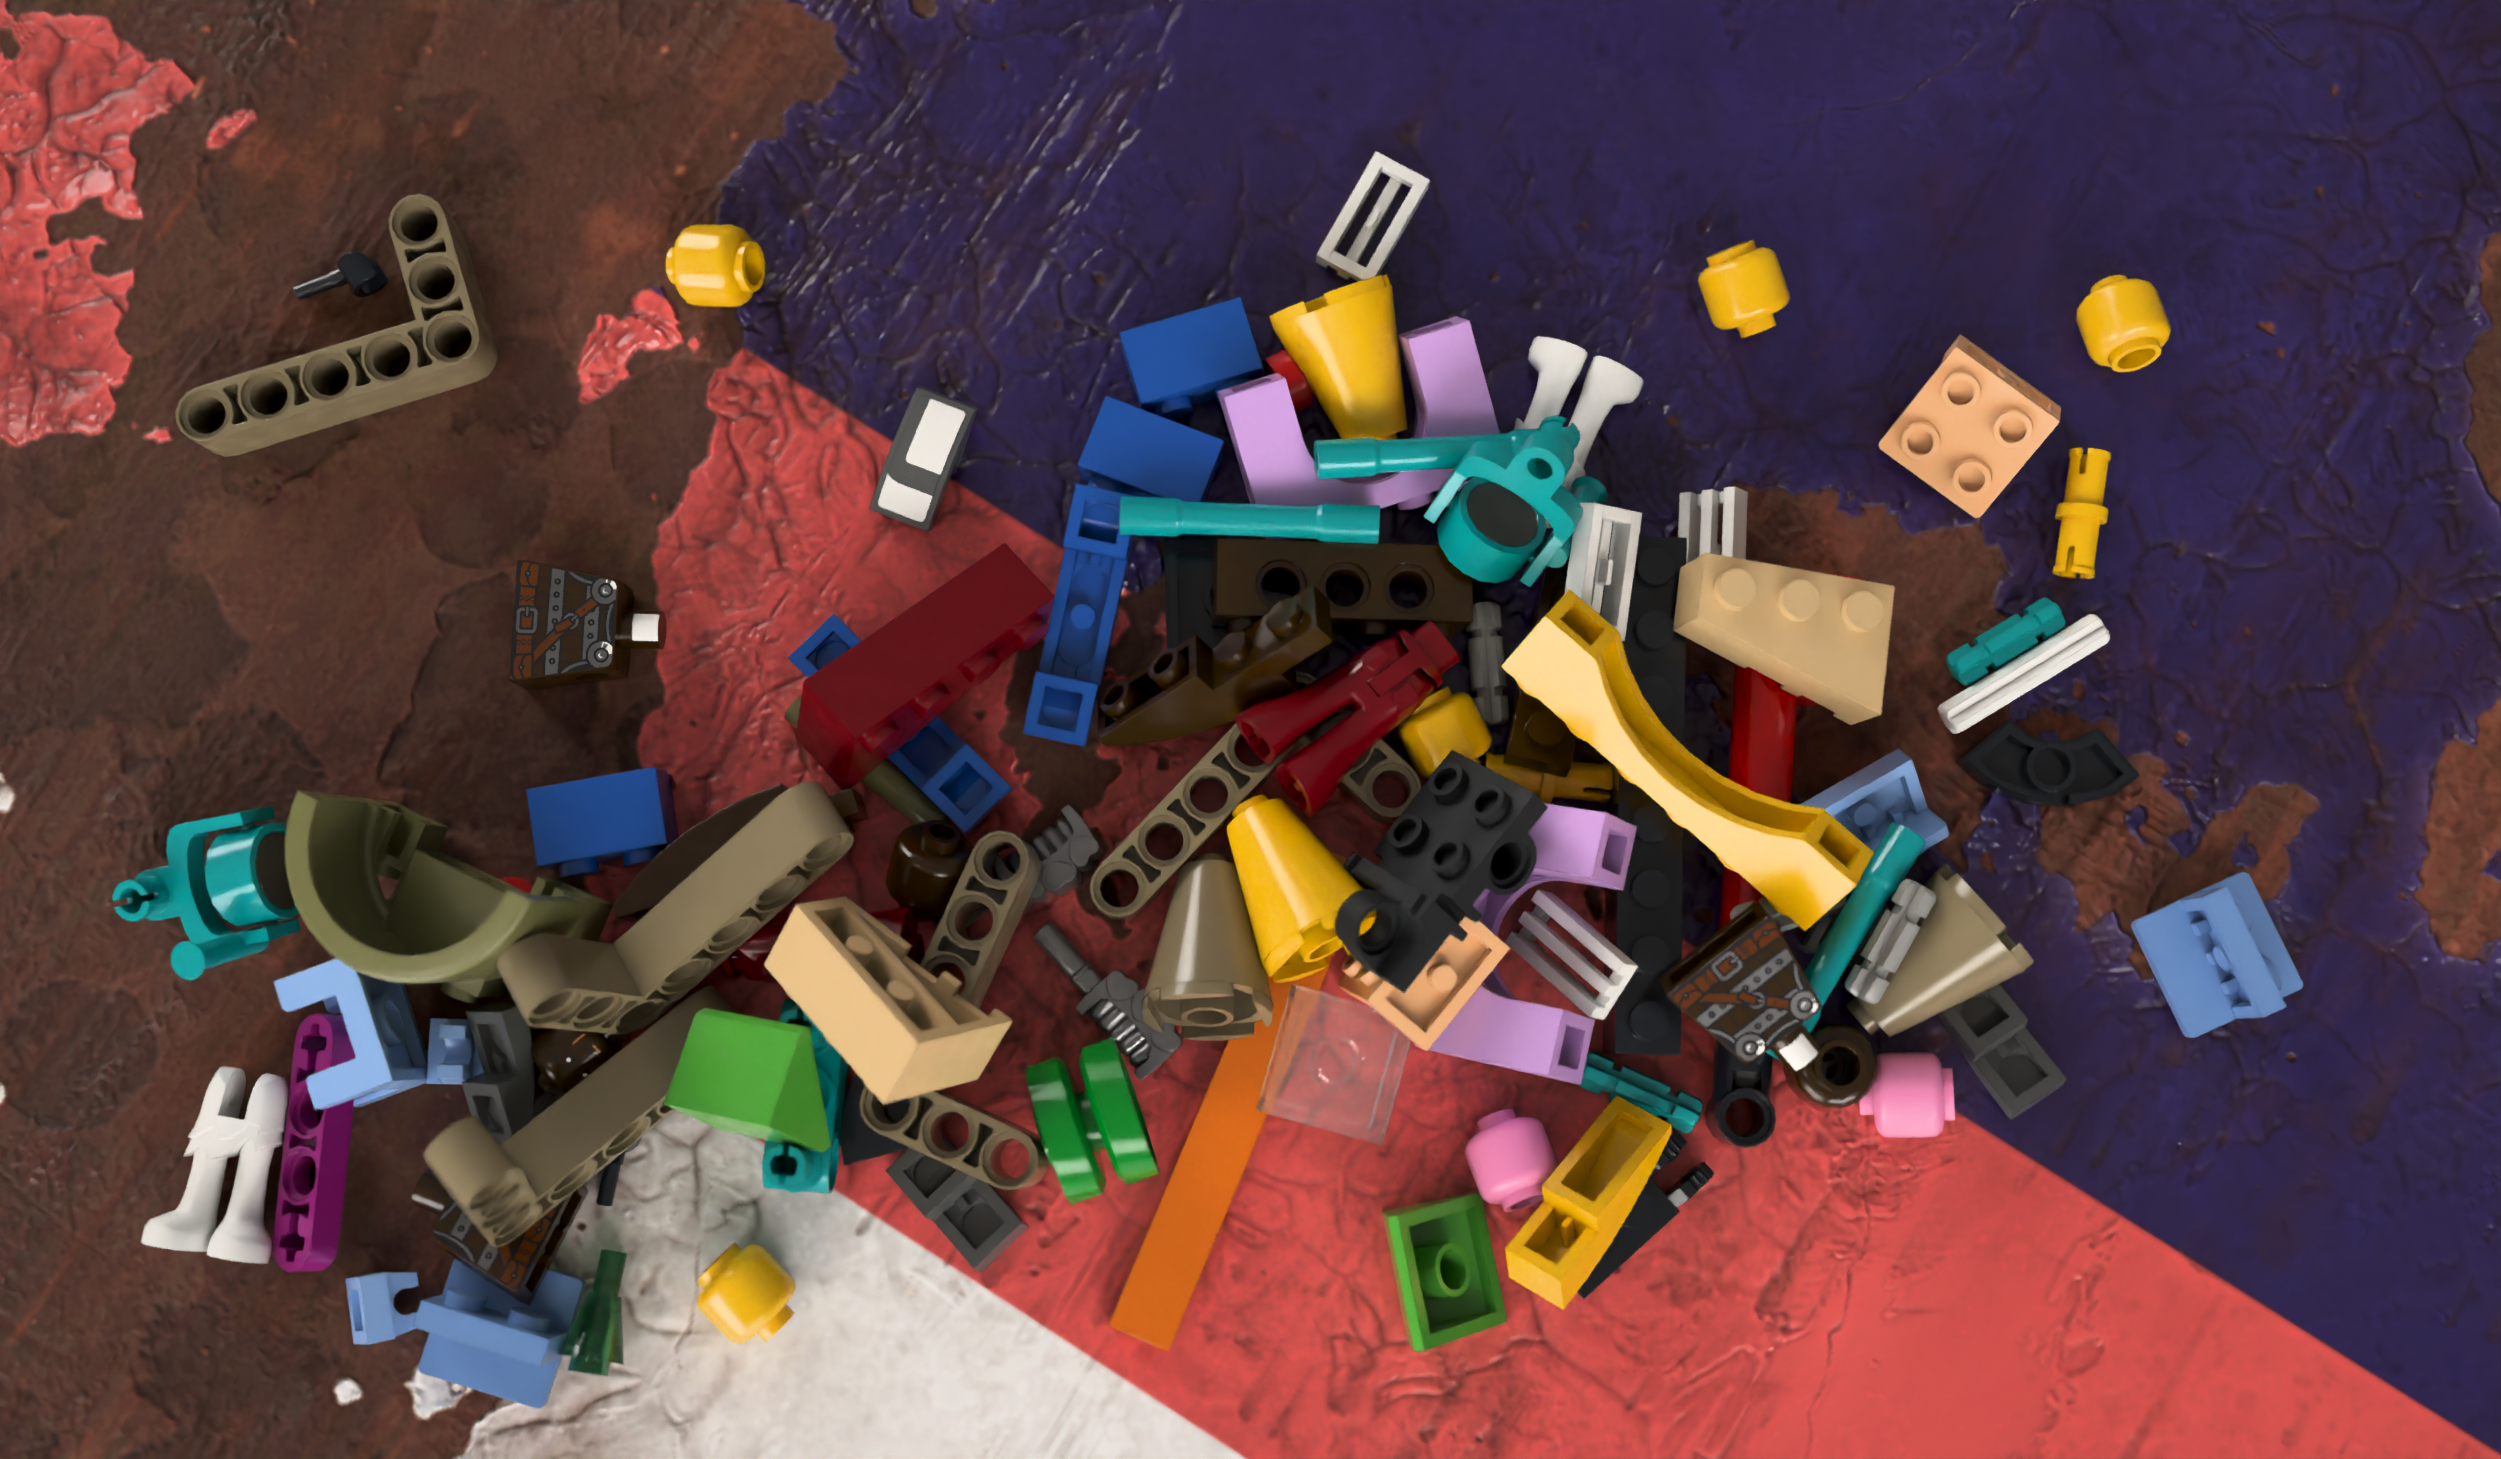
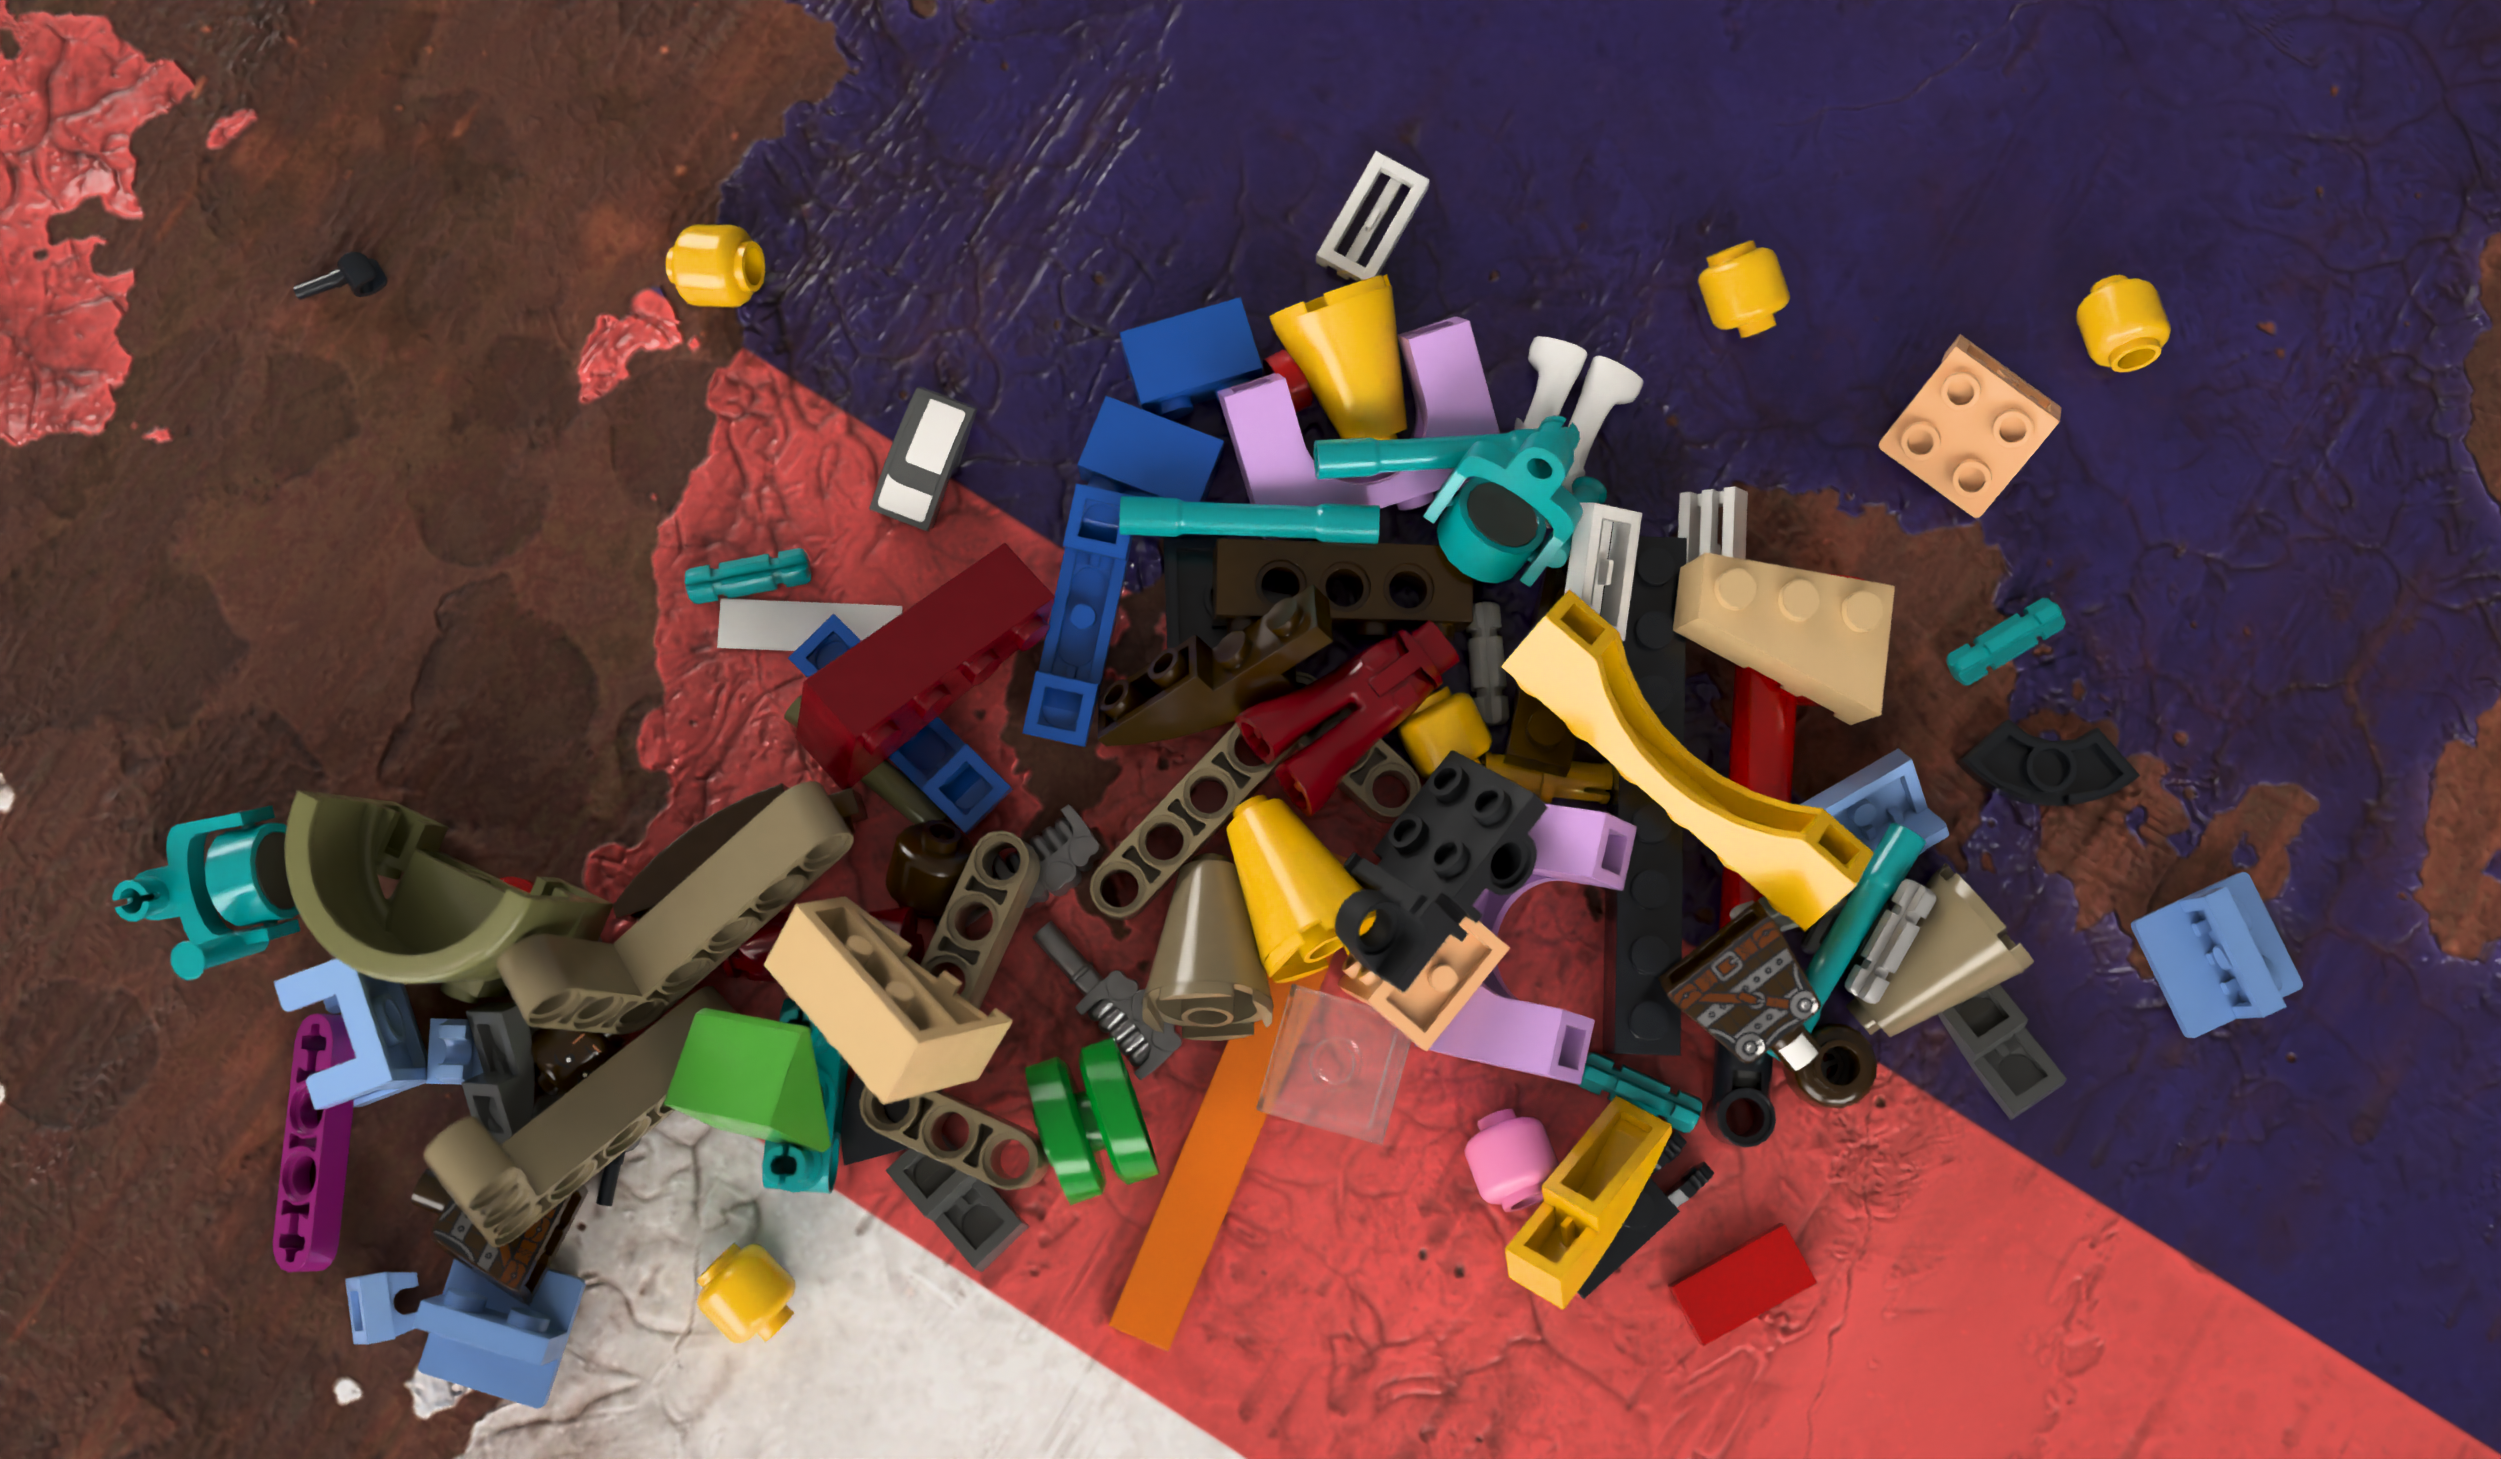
white piece [141,1066,289,1264] -> none
dark tan beam [175,194,498,457] -> none
torso [509,560,667,690] -> none
blue brick [526,767,679,879] -> none
clear green cone [557,1249,627,1376] -> none
bright green slope [1382,1192,1507,1352] -> none
white tile [1505,890,1638,1020] -> none
bright pink head [1859,1052,1955,1138] -> none
white axle [1937,614,2110,734] -> none
yellow pin [2052,448,2111,579] -> none
none -> teal axle [685,548,811,604]
none -> white sticker [717,598,903,651]
none -> red tile [1668,1223,1817,1346]

